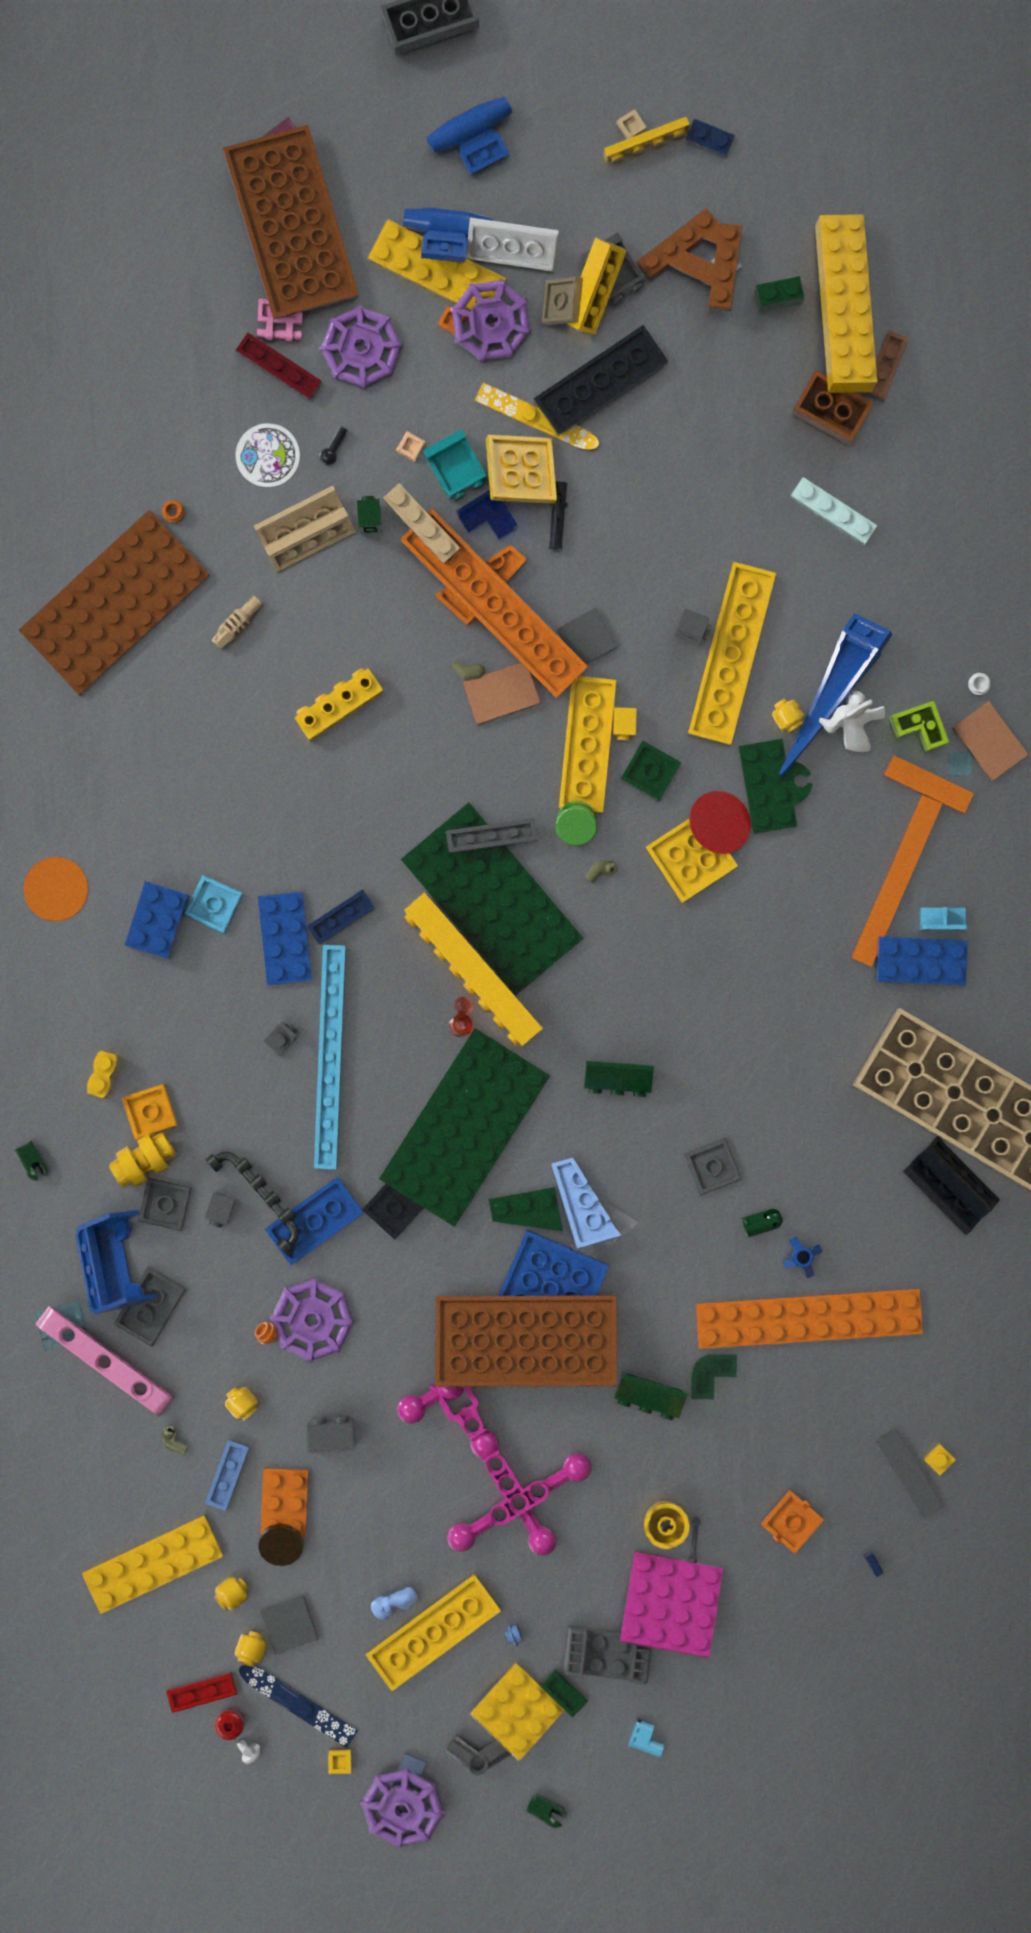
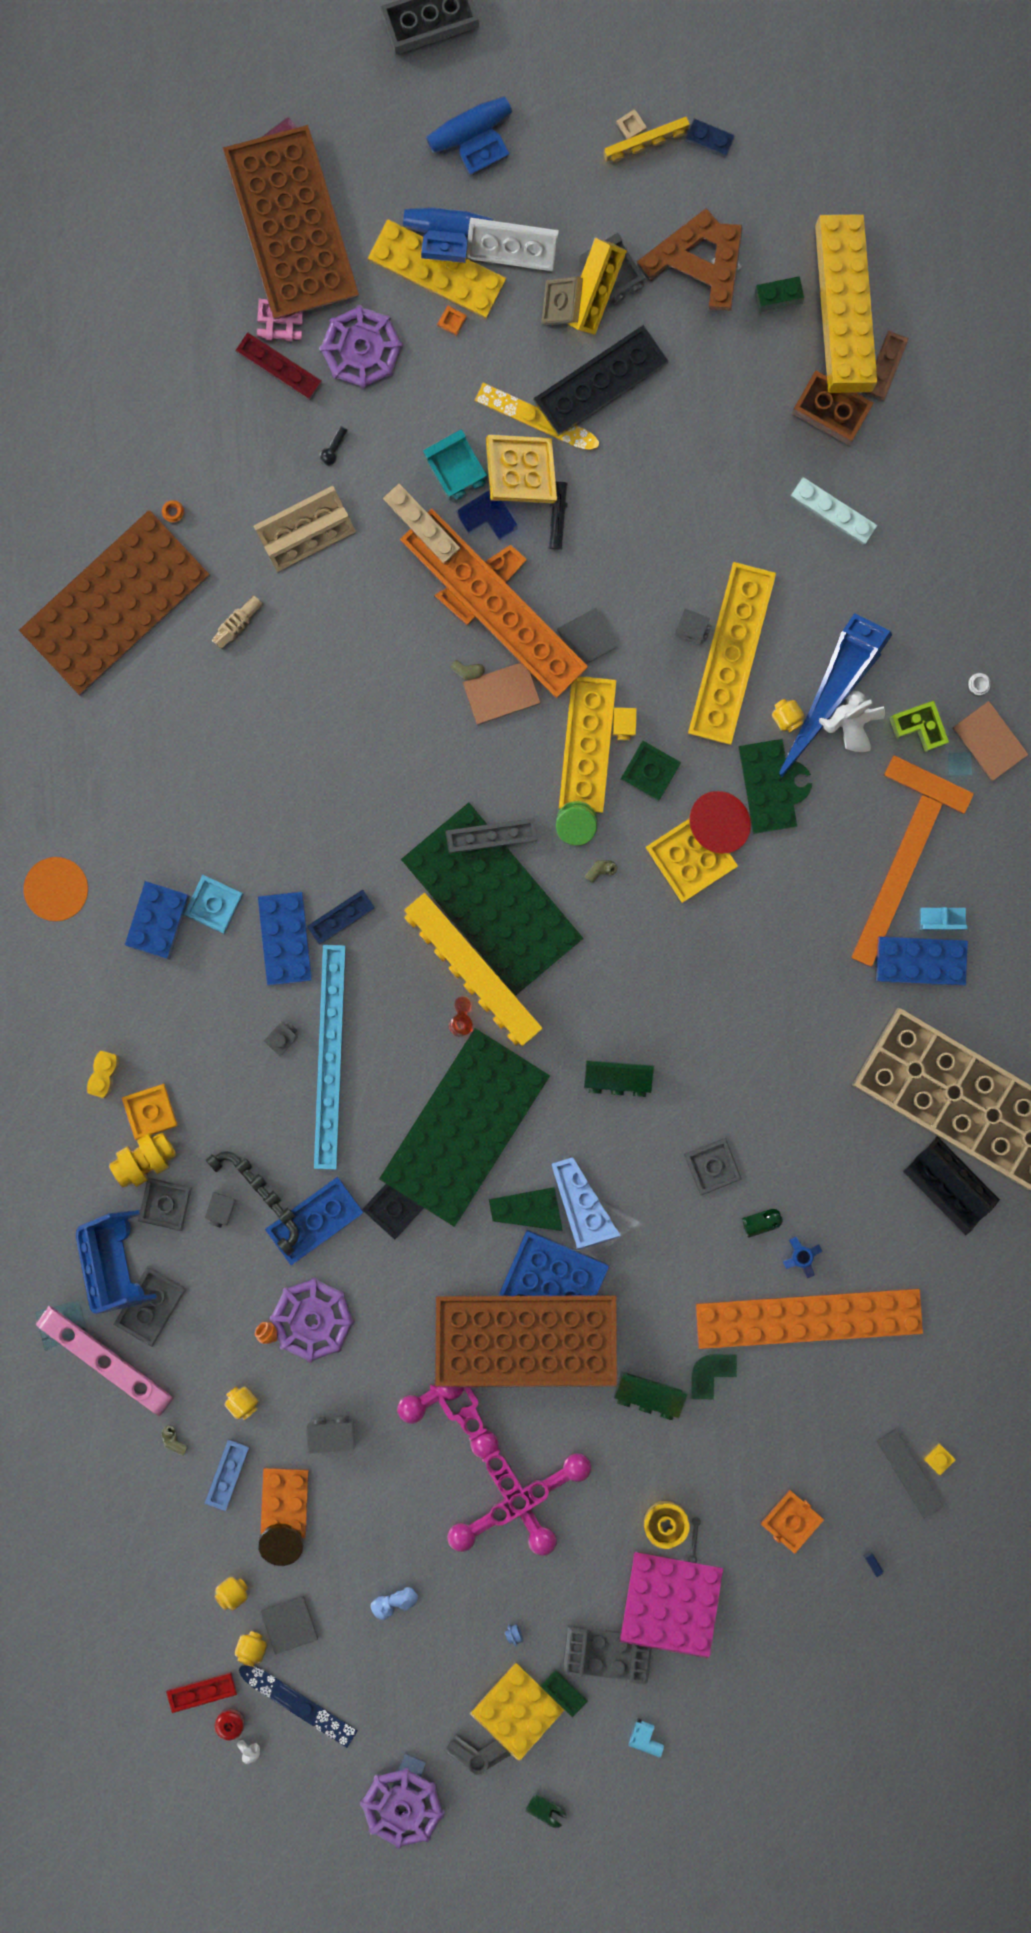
dark green piece [14,1140,48,1181] -> none
yellow plate [82,1515,224,1614] -> none
sticker [236,423,300,487] -> none
yellow brick [294,668,384,742] -> none
yellow plate [328,1749,352,1774] -> none
dark green brick [357,496,383,534] -> none
yellow plate [365,1573,501,1691] -> none
light nougat tile [396,431,426,462] -> none
medium lavender plate [450,279,532,362] -> none

